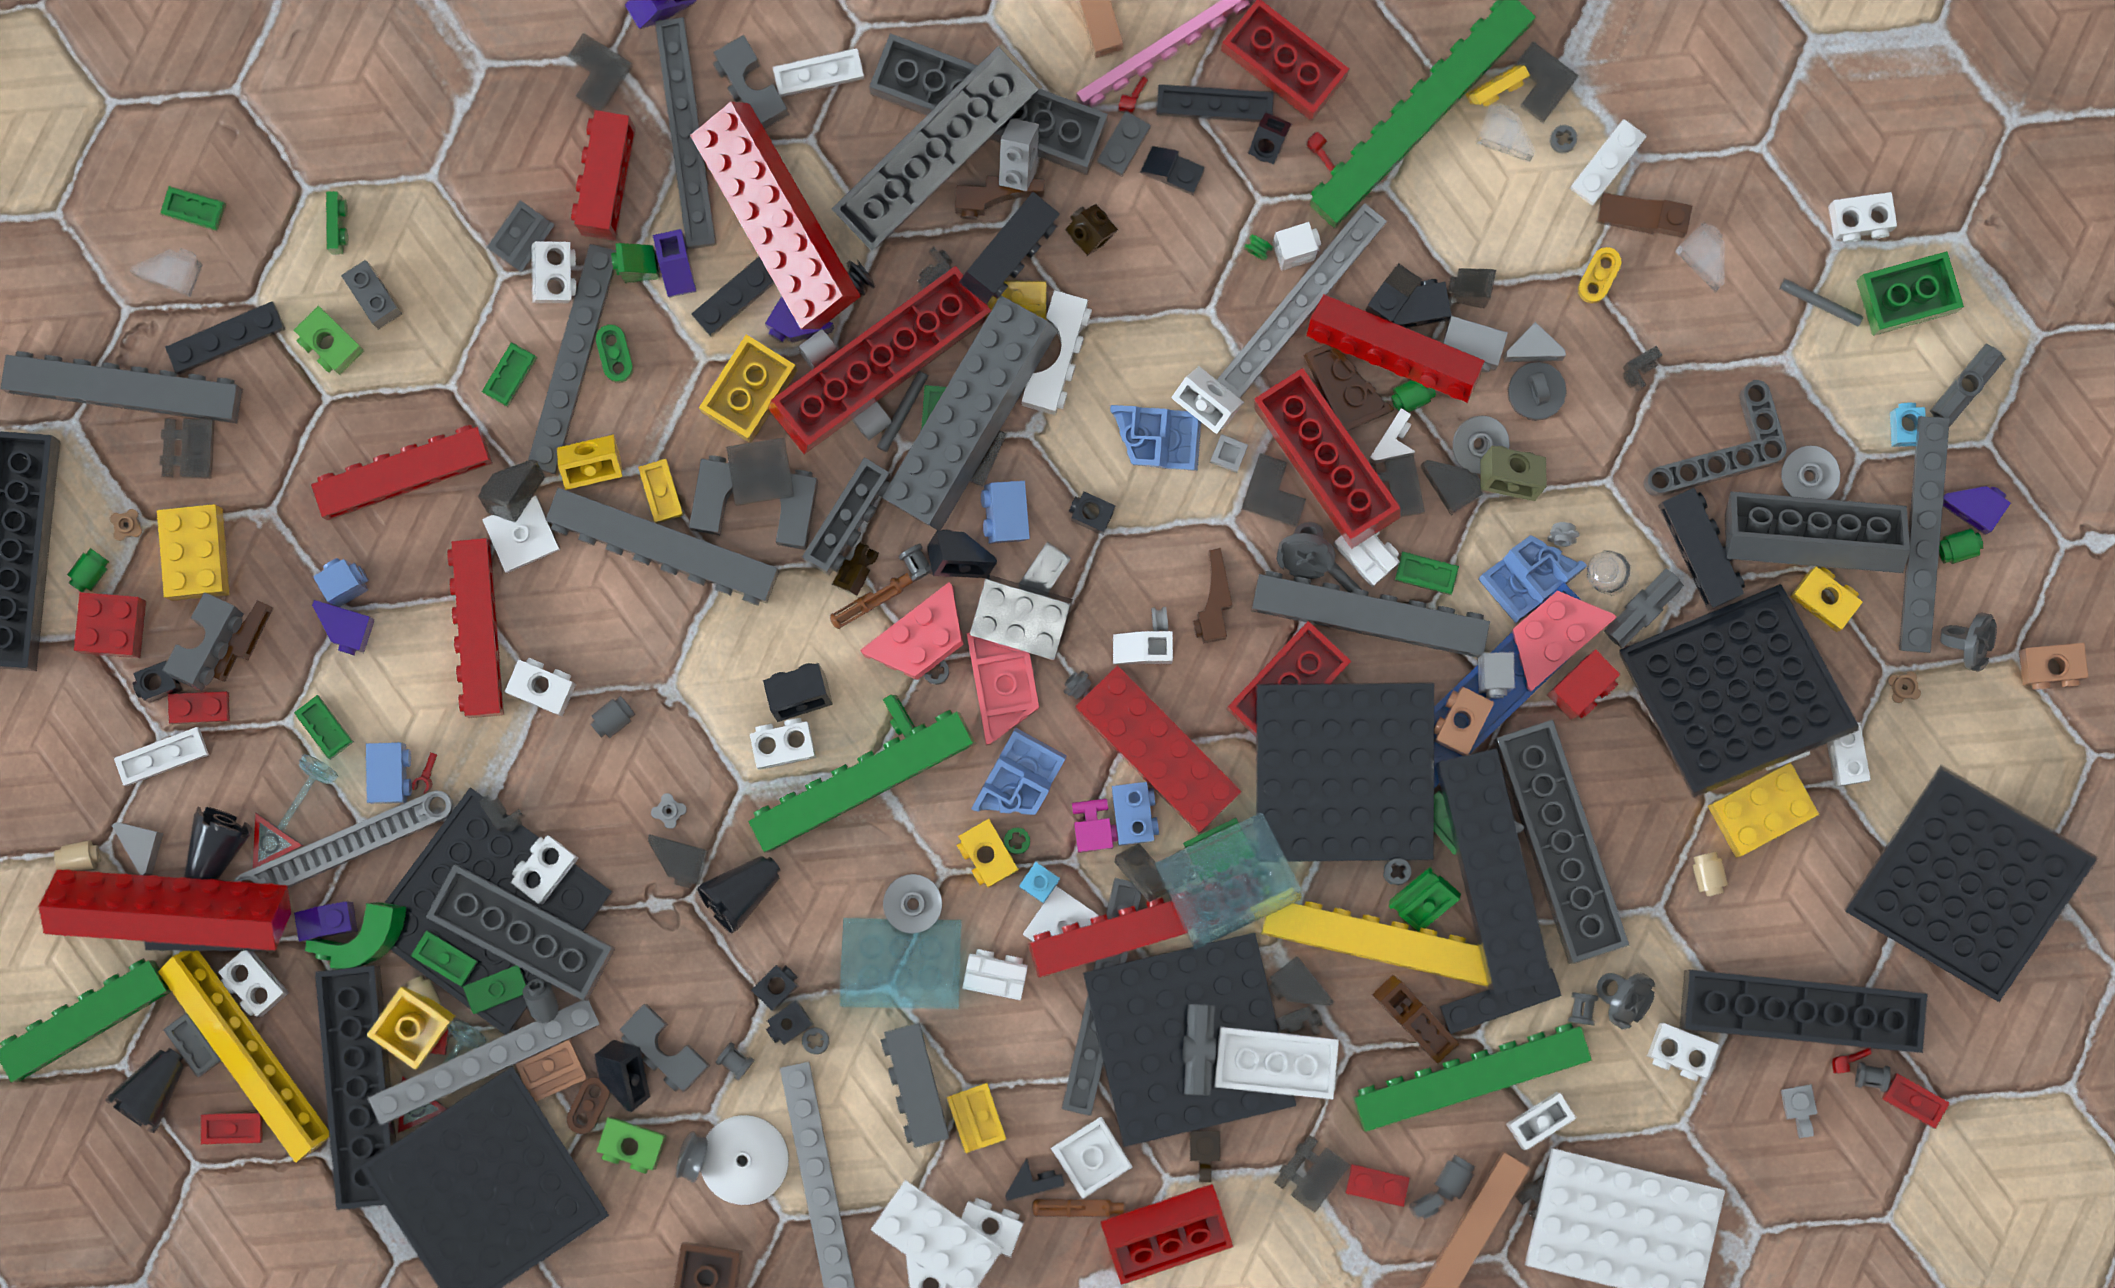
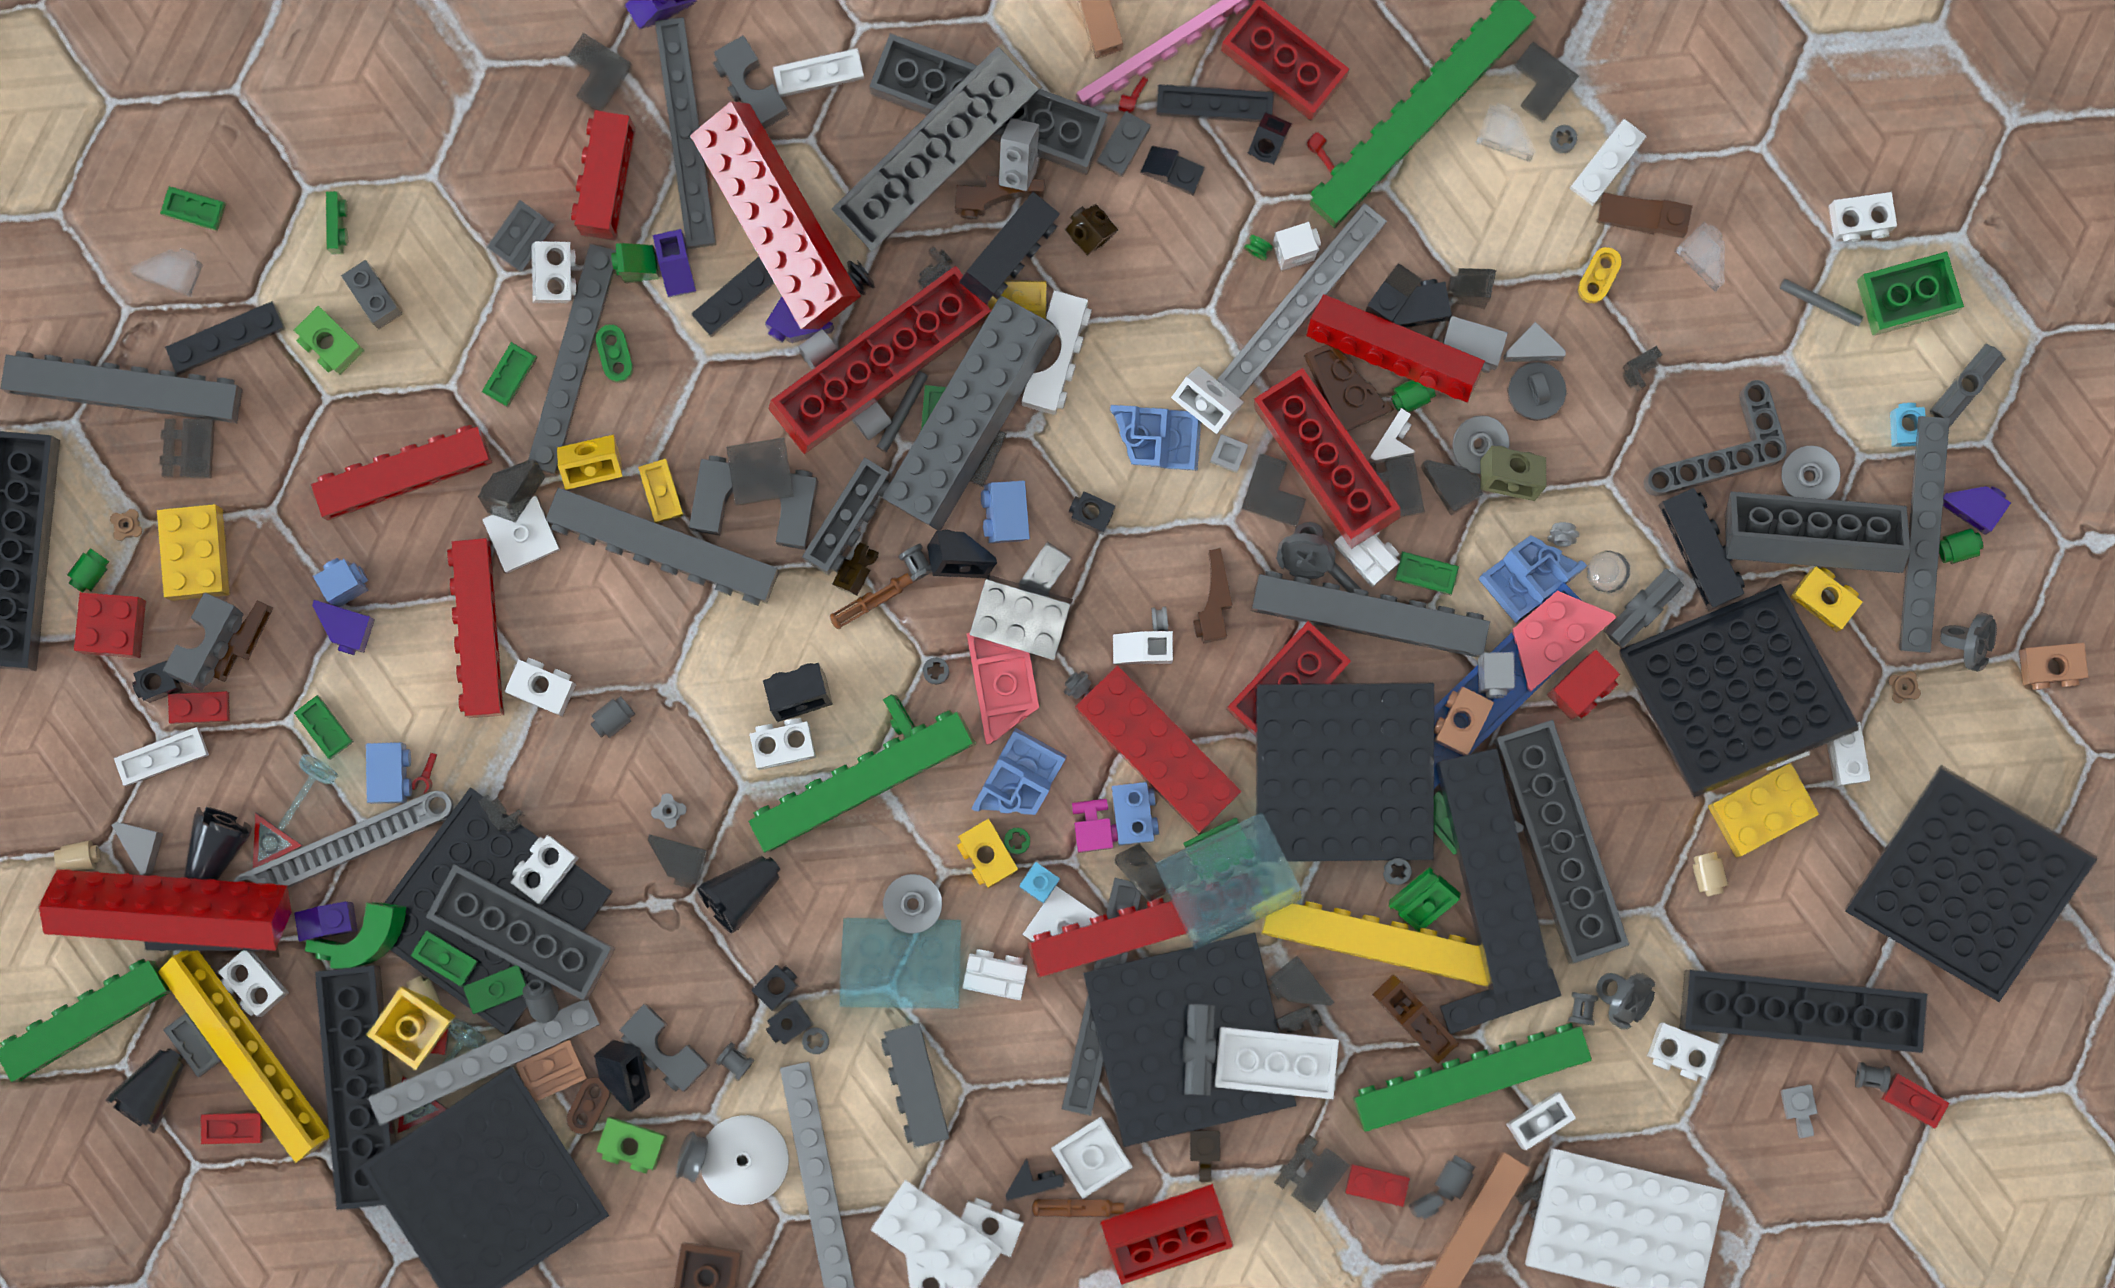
yellow brick [699,334,798,443] -> none
coral wing [860,582,964,680] -> none
yellow plate [947,1083,1006,1153] -> none
yellow plate [1465,65,1530,107] -> none
red hand [1832,1048,1872,1073] -> none

